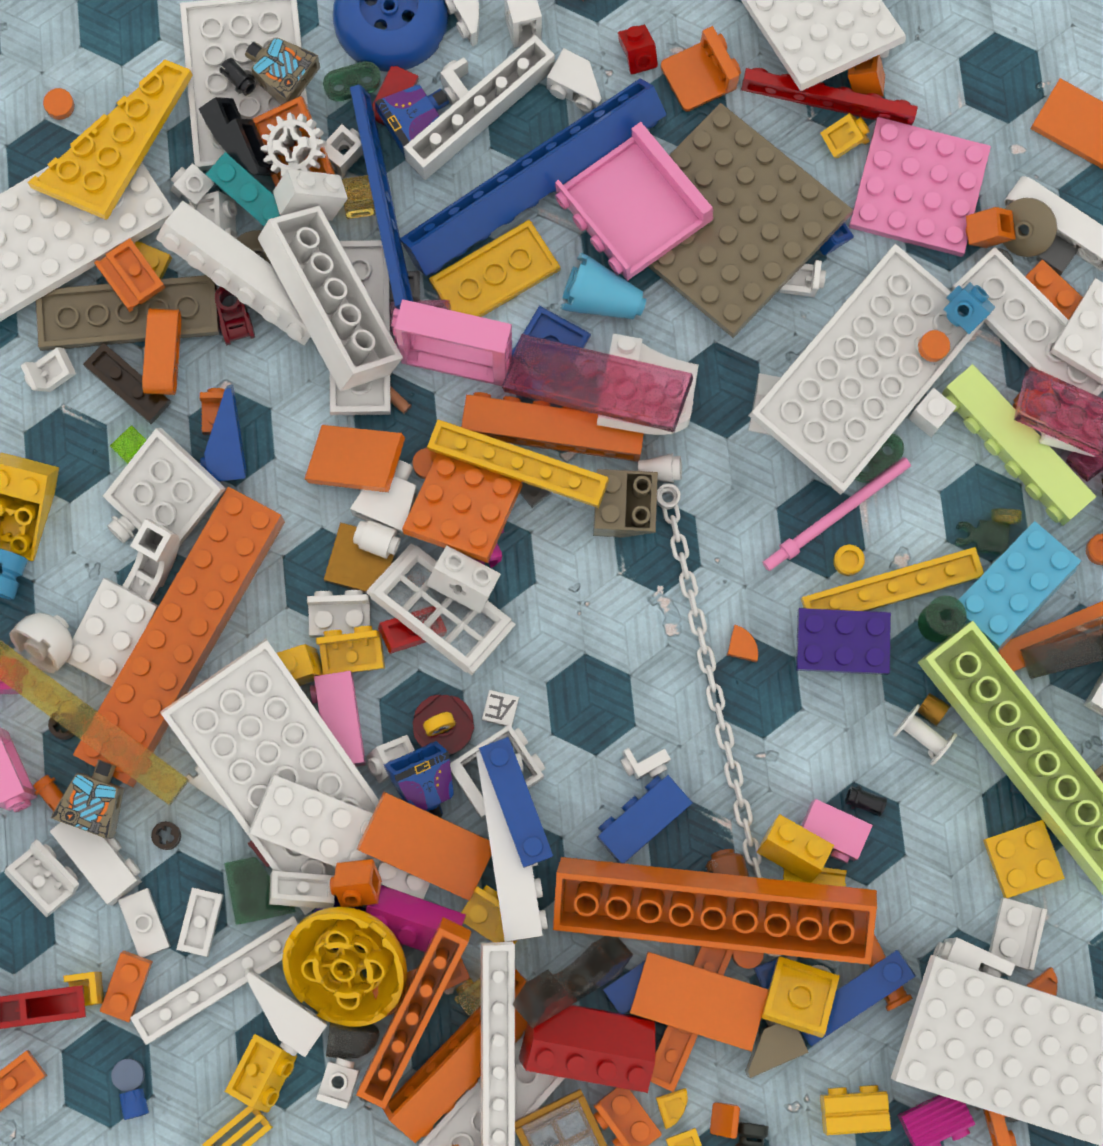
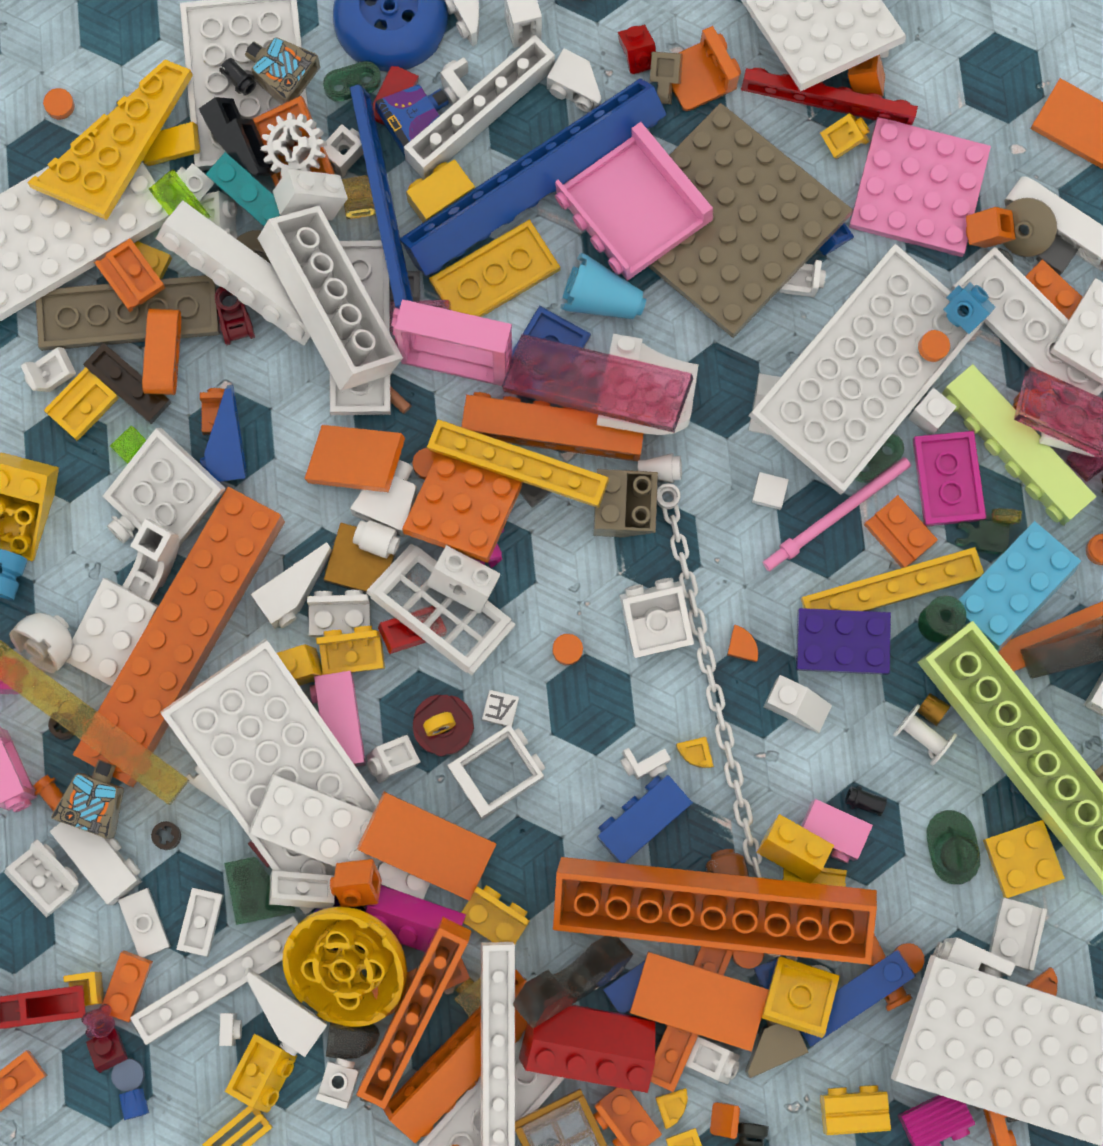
torso [383,741,454,817] -> none
white brick [476,746,548,942] -> none
blue plate [479,737,553,868] -> none
yellow tile [833,544,865,576] -> none
none -> yellow plate [44,367,119,441]
none -> clear pink plate [82,1004,115,1038]
none -> dark red plate [86,1028,128,1073]
none -> yellow tile [143,122,200,166]
none -> clear neon green plate [148,169,211,219]
none -> white plate [219,1013,242,1046]
none -> white slope [251,542,332,629]
none -> yellow brick [406,159,475,223]
none -> orange tile [552,634,583,665]
none -> white plate [619,578,694,658]
none -> dark tan plate [650,52,683,104]
none -> yellow tile [676,737,714,768]
none -> white bracket [685,1036,740,1084]
none -> white tile [752,472,789,510]
none -> white slope [763,675,832,733]
none -> orange plate [864,495,938,568]
none -> orange tile [893,943,924,974]
none -> dark pink plate [912,431,986,526]
none -> clear green piece [926,810,980,884]

